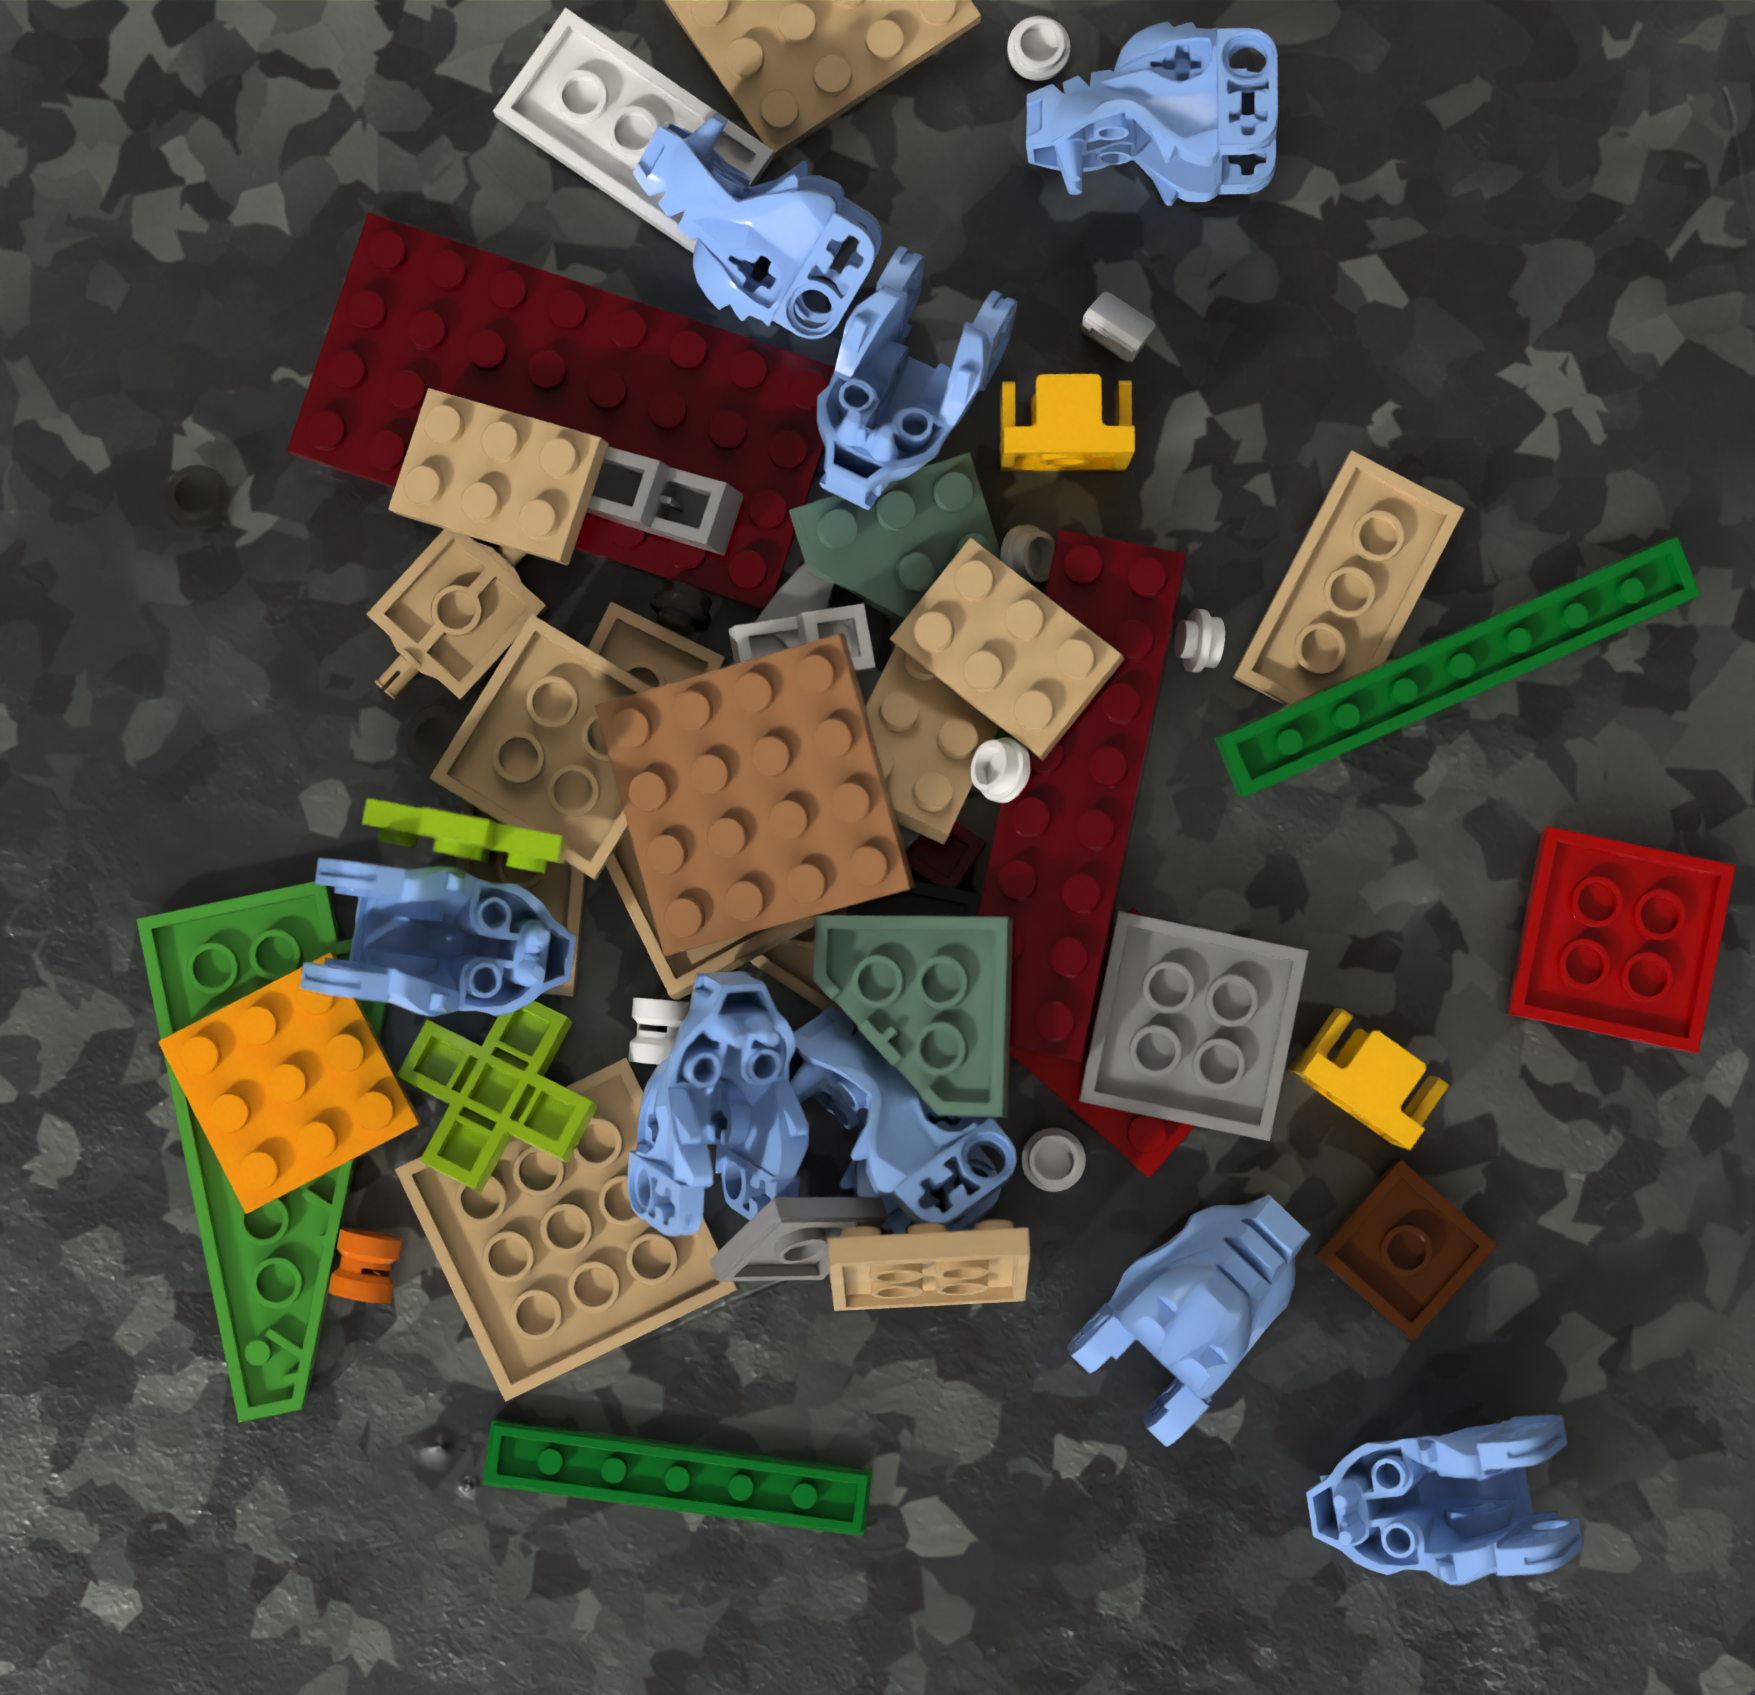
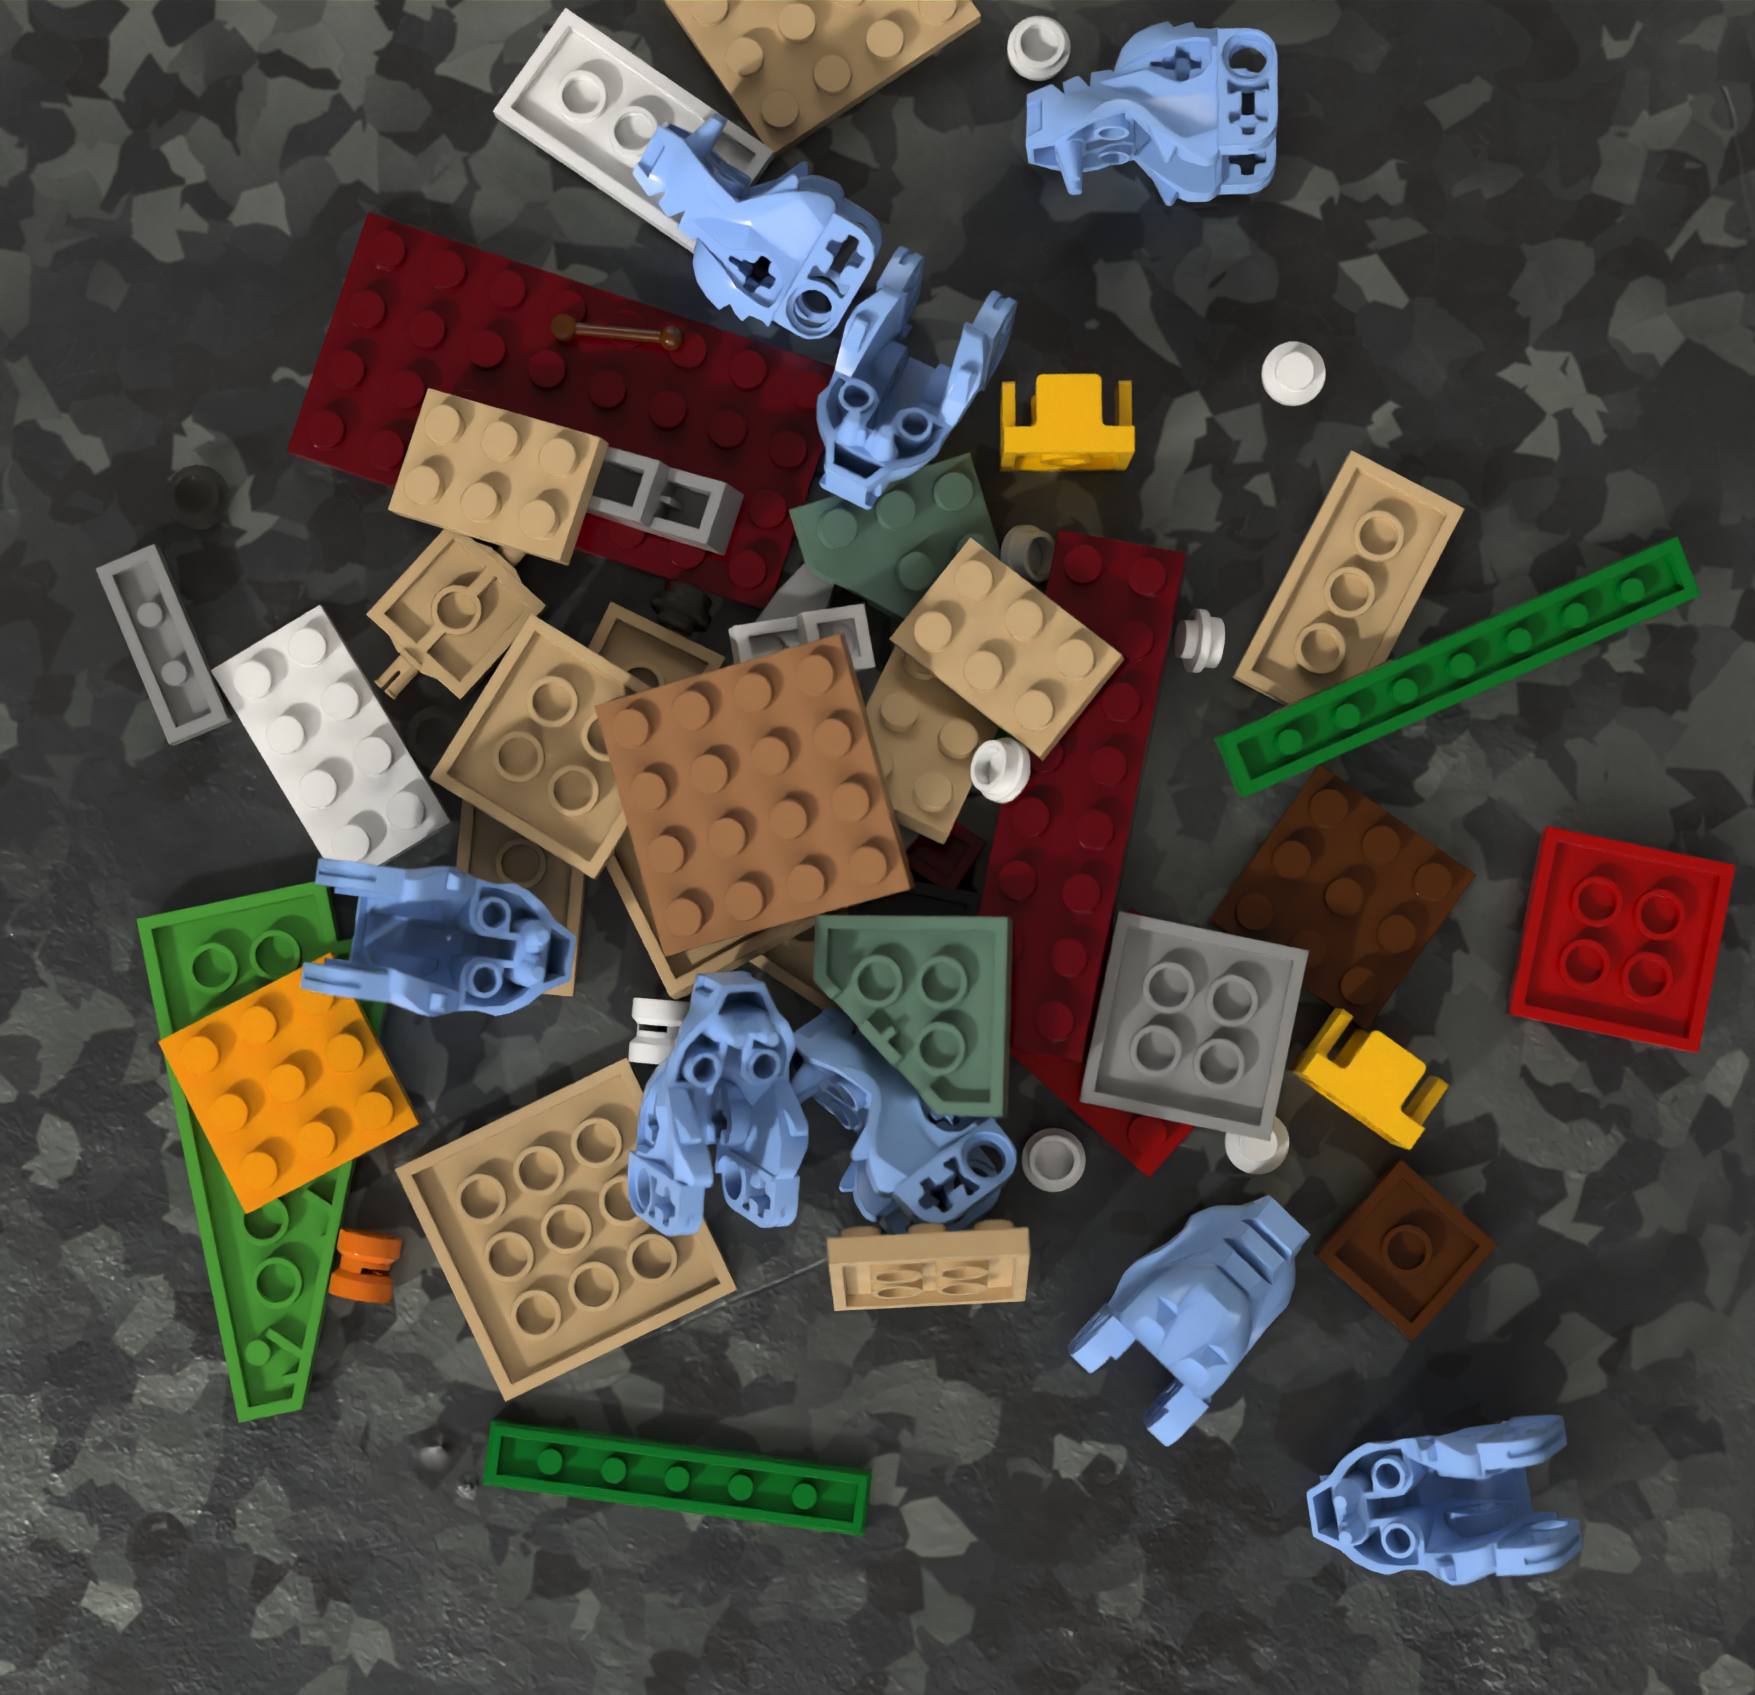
lime plate [362,798,568,873] -> none
lime plate [396,1000,598,1193] -> none
light grey tile [710,1197,888,1282] -> none
white slope [1080,292,1155,362] -> none
none -> light grey plate [96,544,233,746]
none -> white plate [211,605,453,866]
none -> reddish brown hinge [551,314,684,351]
none -> reddish brown plate [1208,764,1476,1031]
none -> white plate [1224,1116,1289,1175]
none -> white plate [1261,342,1326,406]

